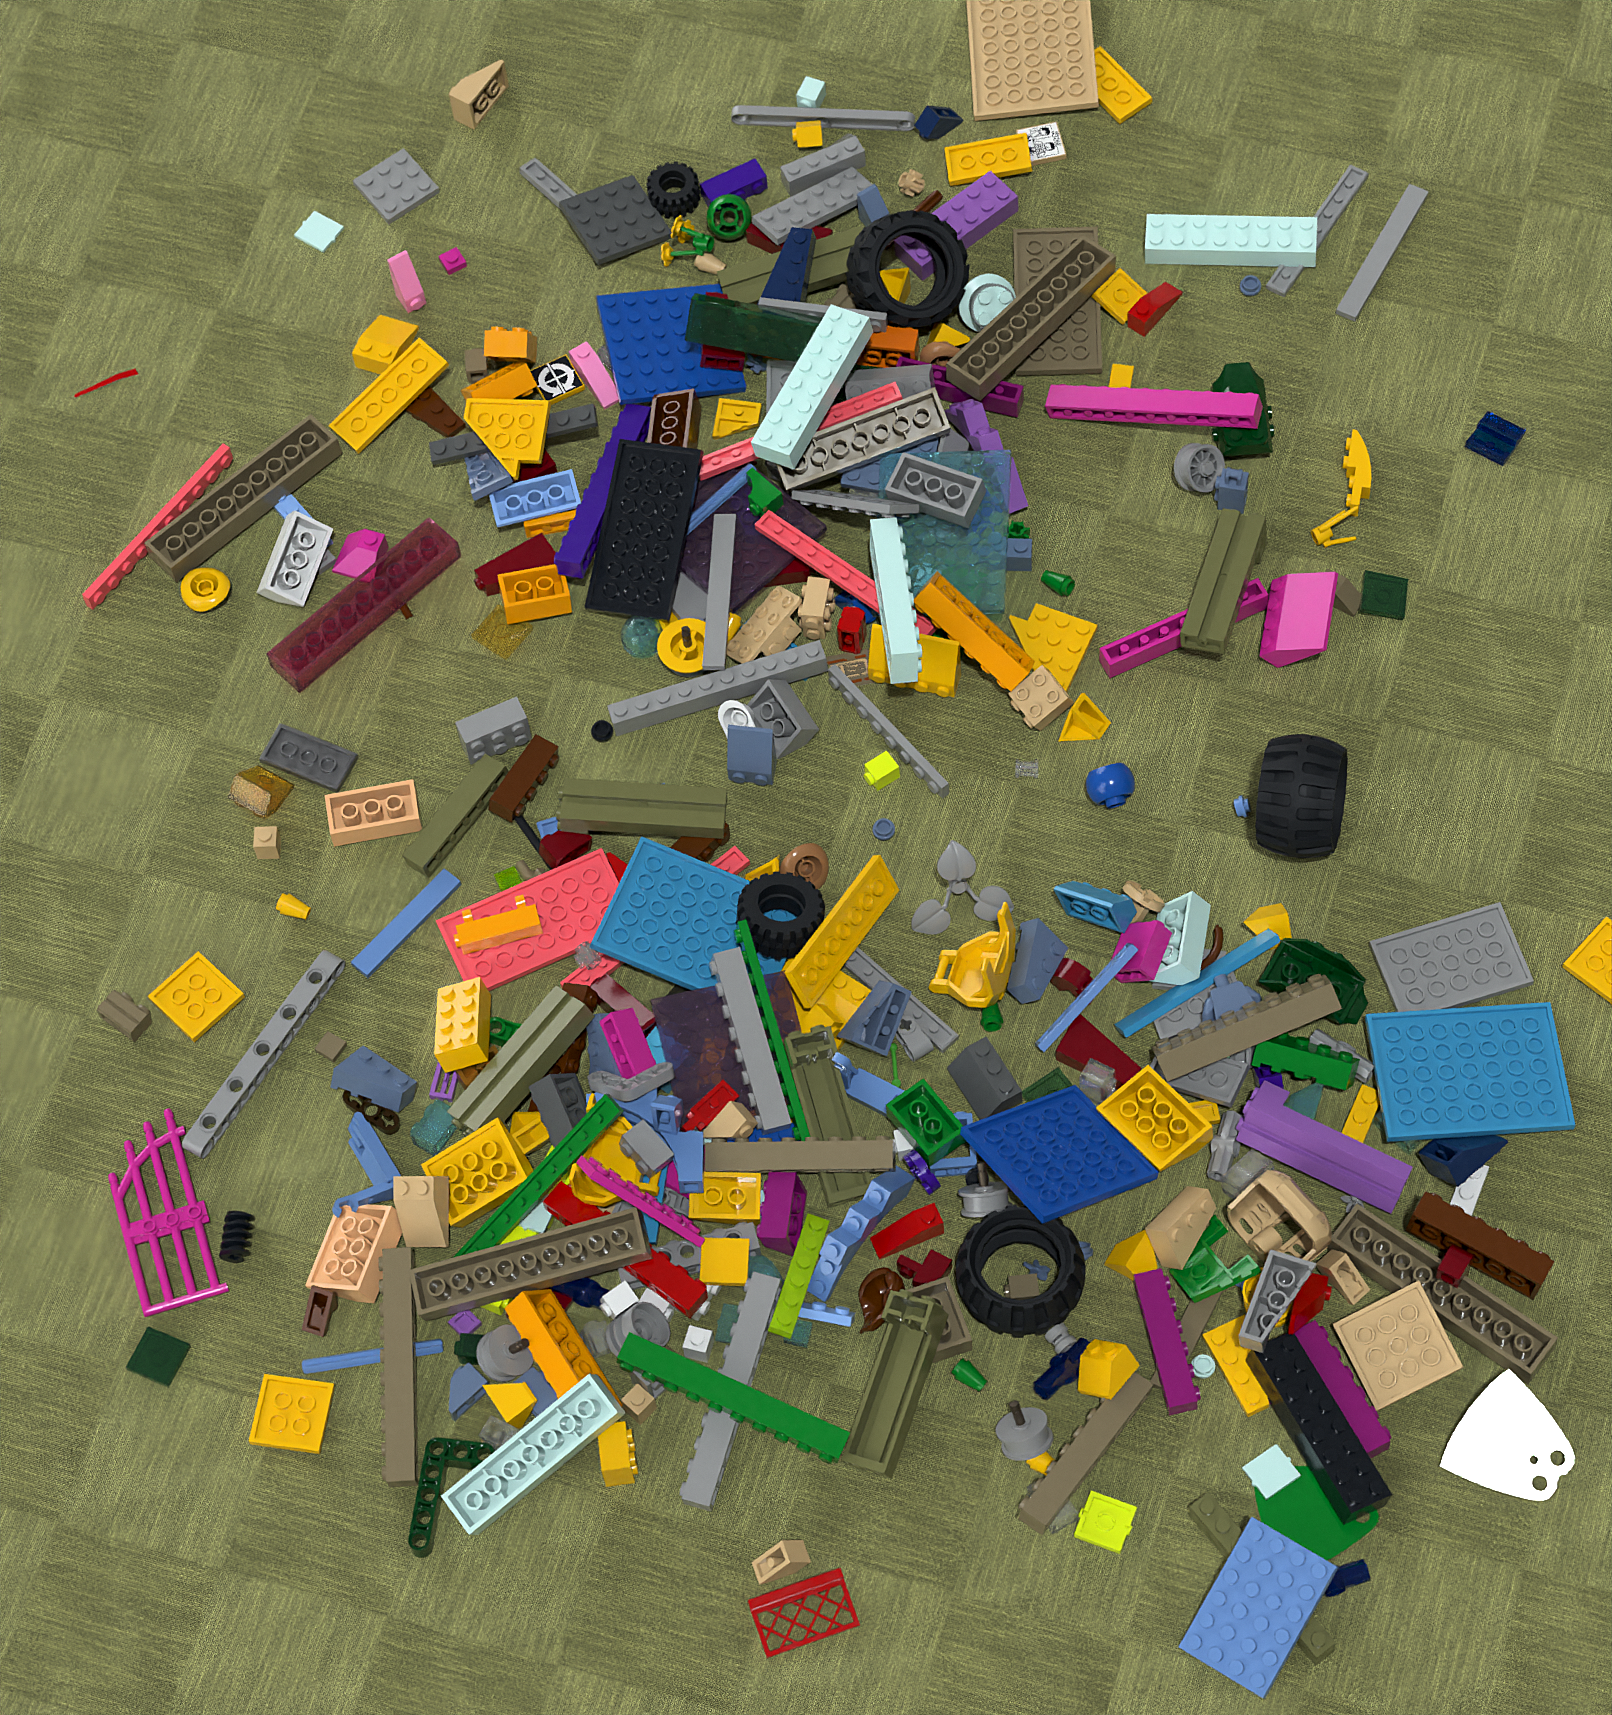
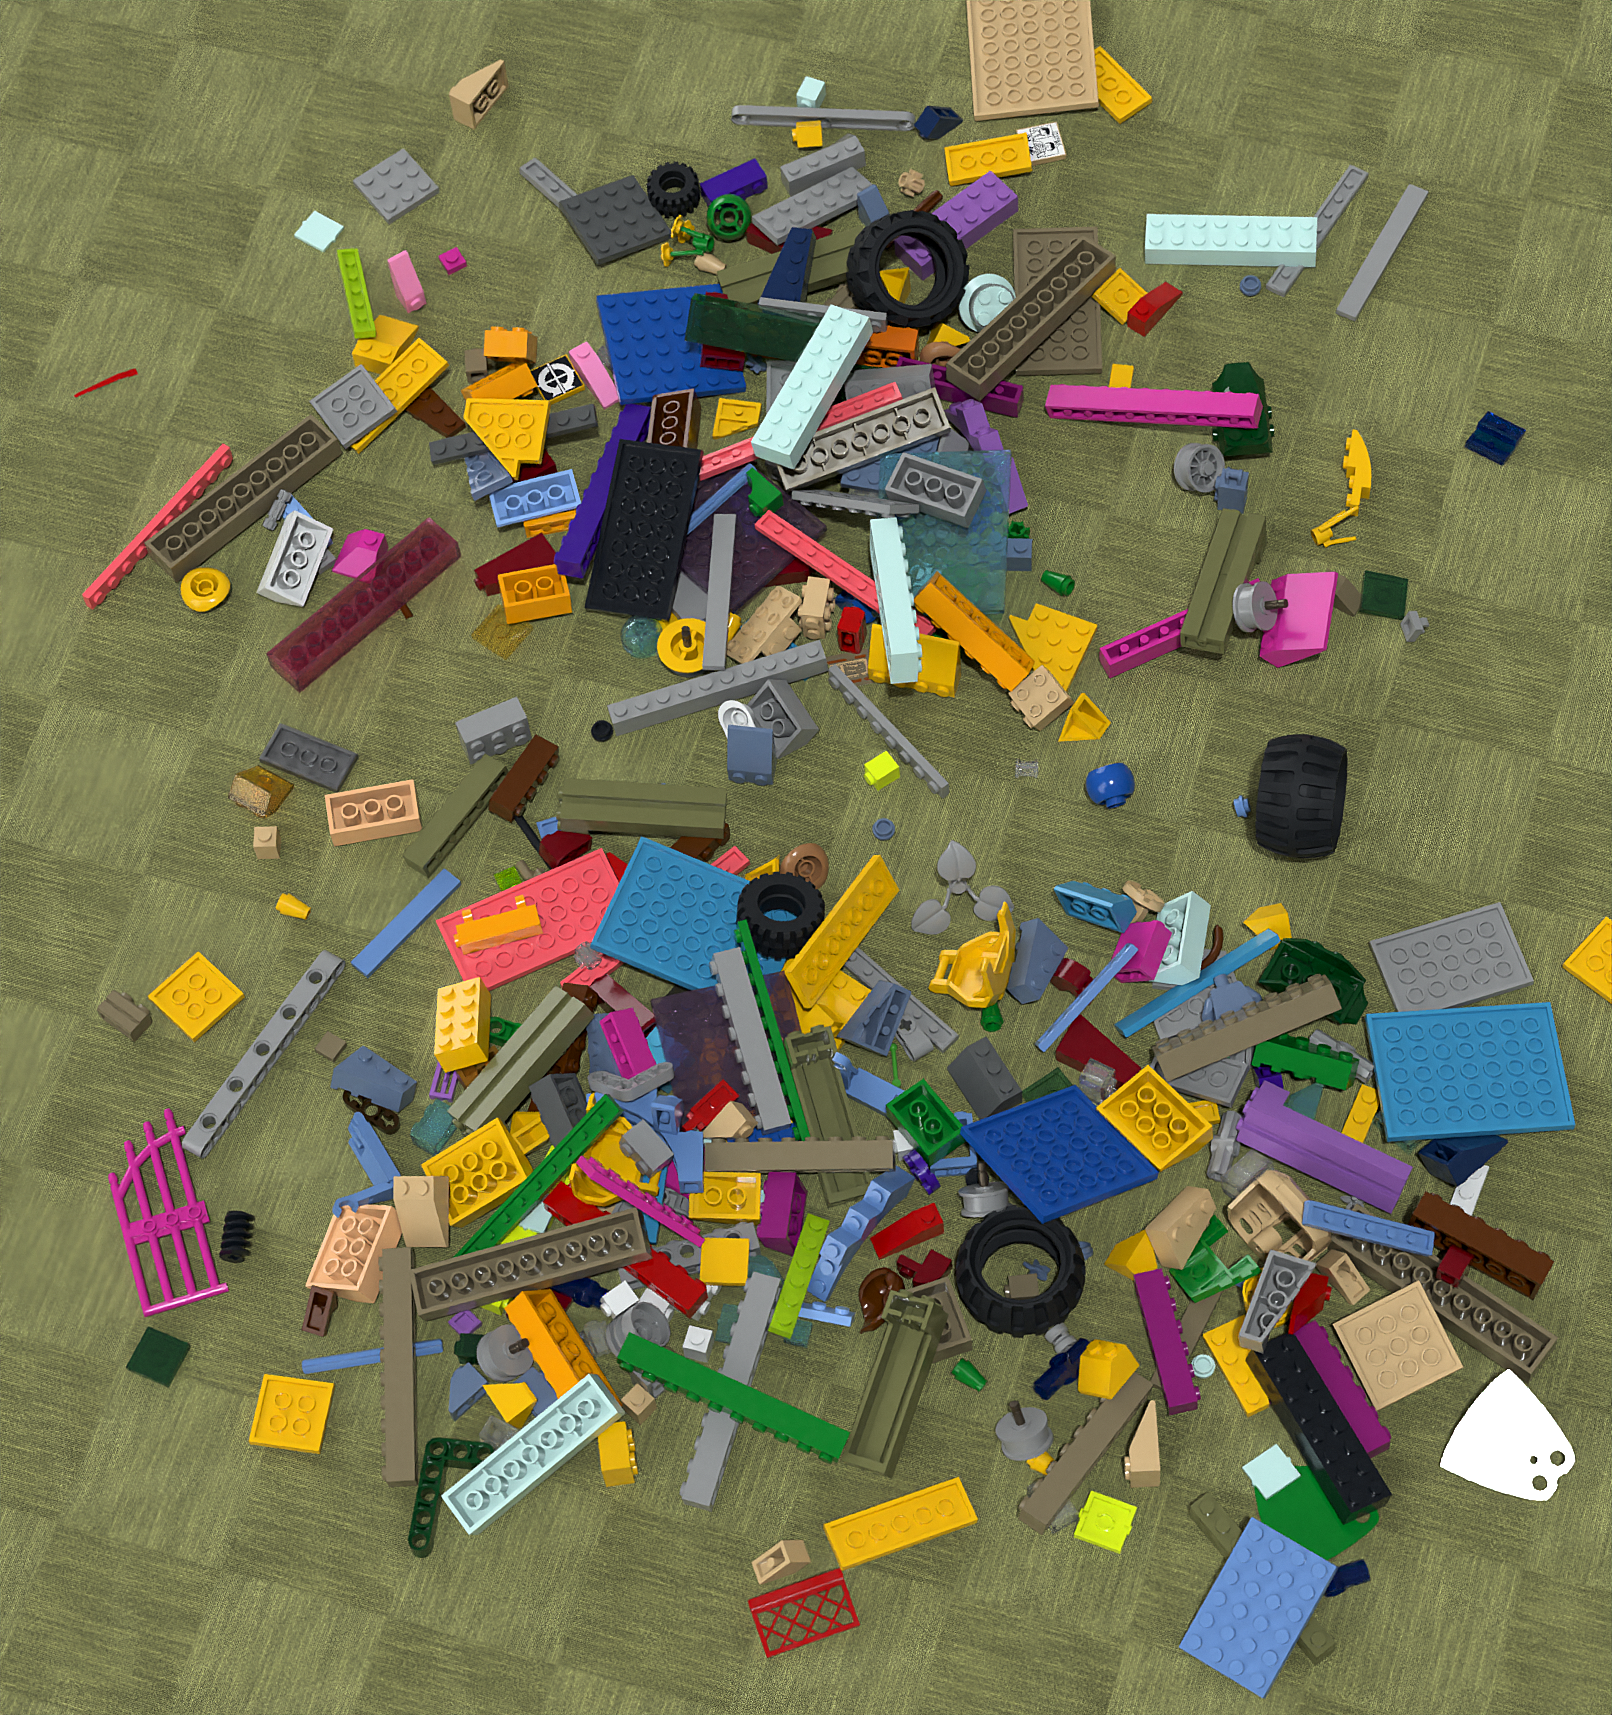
none -> light grey axle [263,489,291,530]
none -> light grey plate [309,364,397,449]
none -> lime plate [337,248,376,339]
none -> yellow plate [823,1477,978,1571]
none -> tan slope [1124,1400,1160,1488]
none -> light grey wheel [1233,581,1288,632]
none -> medium blue plate [1302,1200,1435,1257]
none -> light grey tile [1400,611,1430,642]

